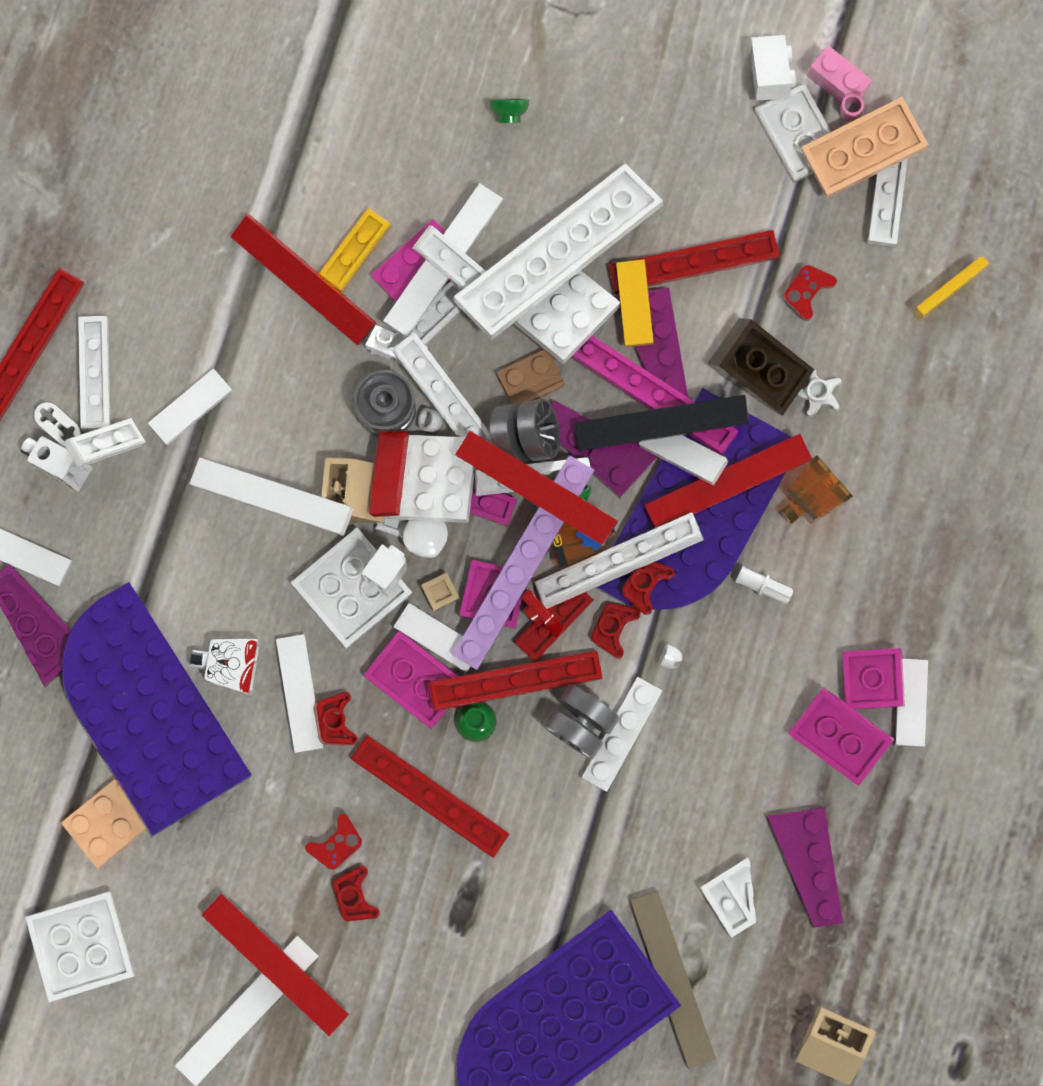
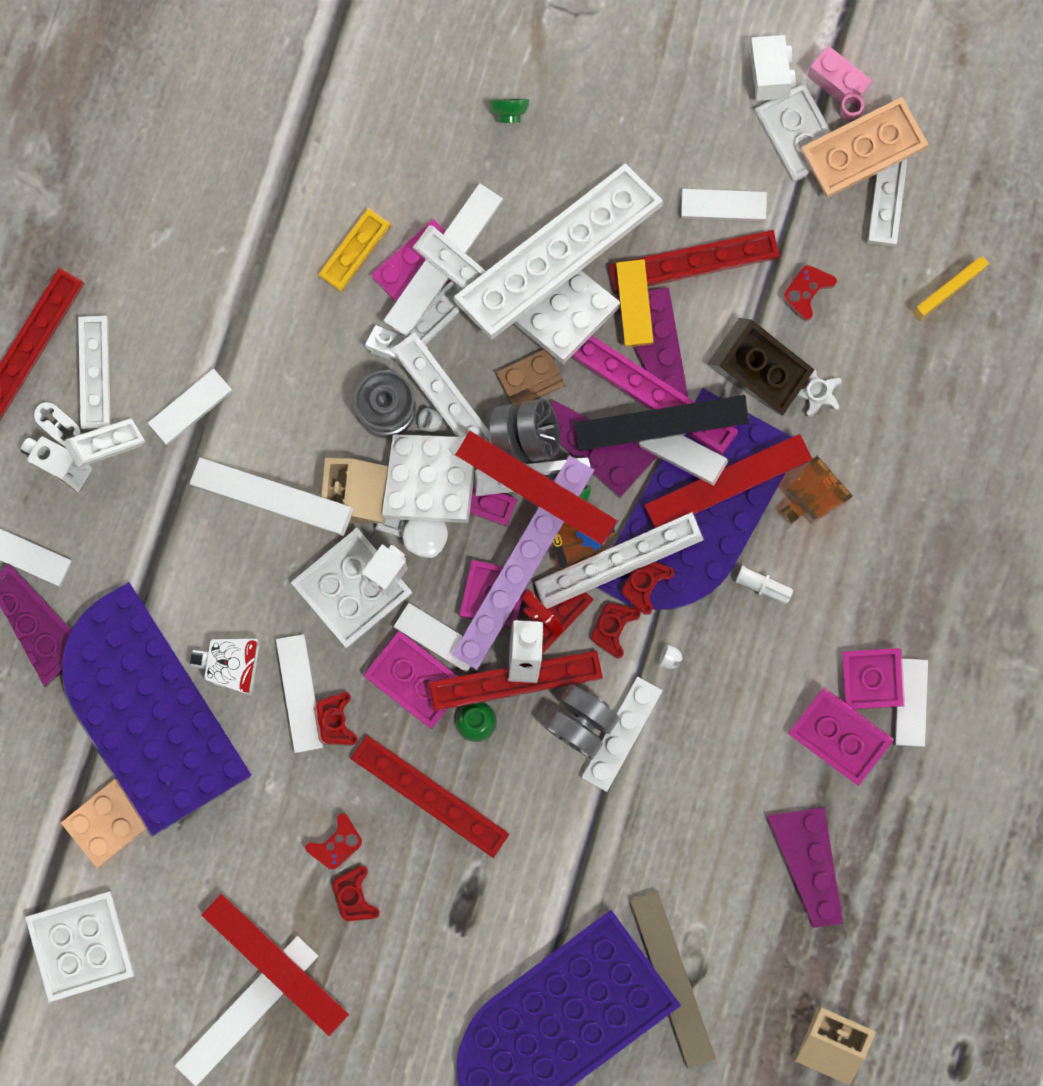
red tile [231,214,377,345] -> none
red tile [369,431,409,517] -> none
tan plate [421,572,460,612] -> none
white wing [700,858,756,938] -> none
none -> white torso [508,621,543,683]
none -> white tile [681,189,767,222]

